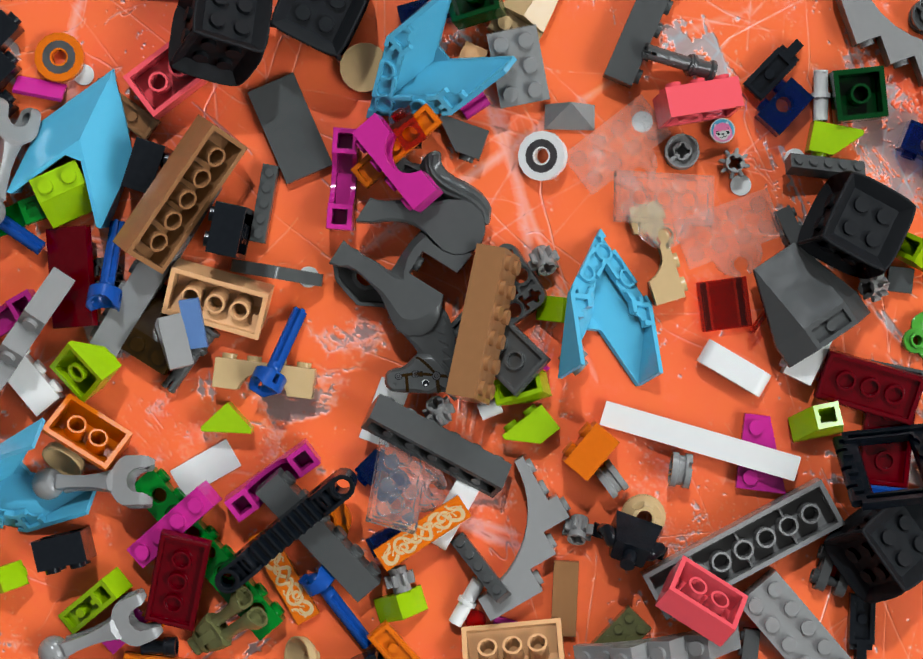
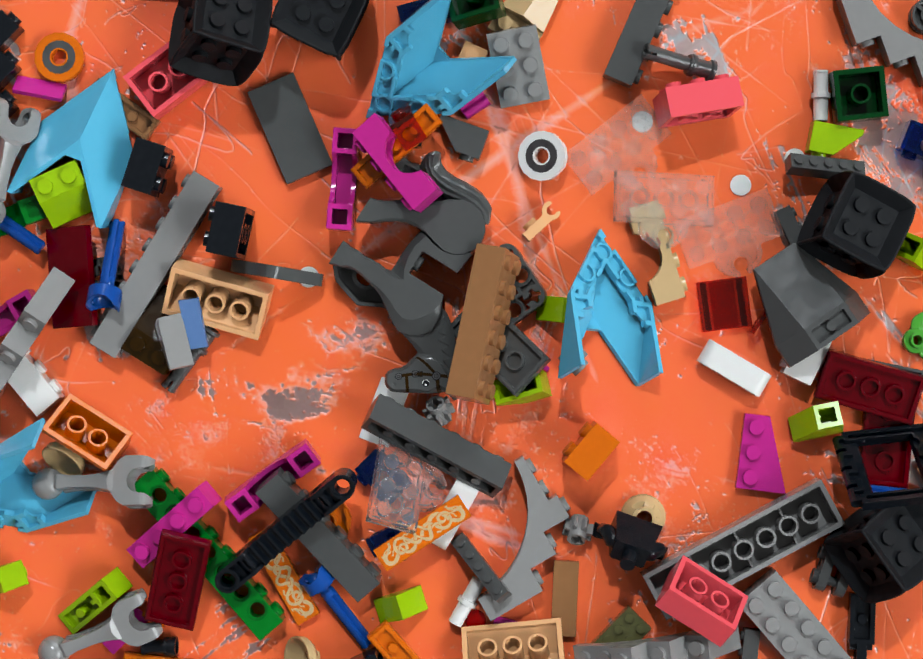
black brick [31,526,97,575] -> none
lime slope [49,340,122,402] -> none
white sticker [74,64,94,85] -> none
medium nougat brick [112,114,248,274] -> none
white sticker [170,439,241,496] -> none
olive piece [187,586,268,655] -> none
lime slope [201,401,254,434] -> none
tan arch [212,352,317,399] -> none
dark grey piece [249,163,280,244] -> none
blue piece [249,307,307,397] -> none
tan tile [340,43,383,93] -> none
light grey gear [384,564,416,594] -> none
white hinge [476,398,504,420] -> none
lime slope [502,403,560,444] -> none
light grey gear [528,245,560,276] -> none
light grey slope [544,102,595,130] -> none
light grey wheel [595,459,629,499] -> none
white tile [599,401,801,481] -> none
light grey wheel [664,133,700,170] -> none
light grey wheel [668,451,693,489] -> none
tile [709,118,735,144] -> none
light grey gear [718,148,750,179] -> none
black hinge [742,39,804,102] -> none
clear blue brick [754,77,814,137] -> none
light grey gear [857,273,890,302] -> none
dark grey tile [887,266,915,294] -> none
none -> light nougat plate [522,201,561,242]

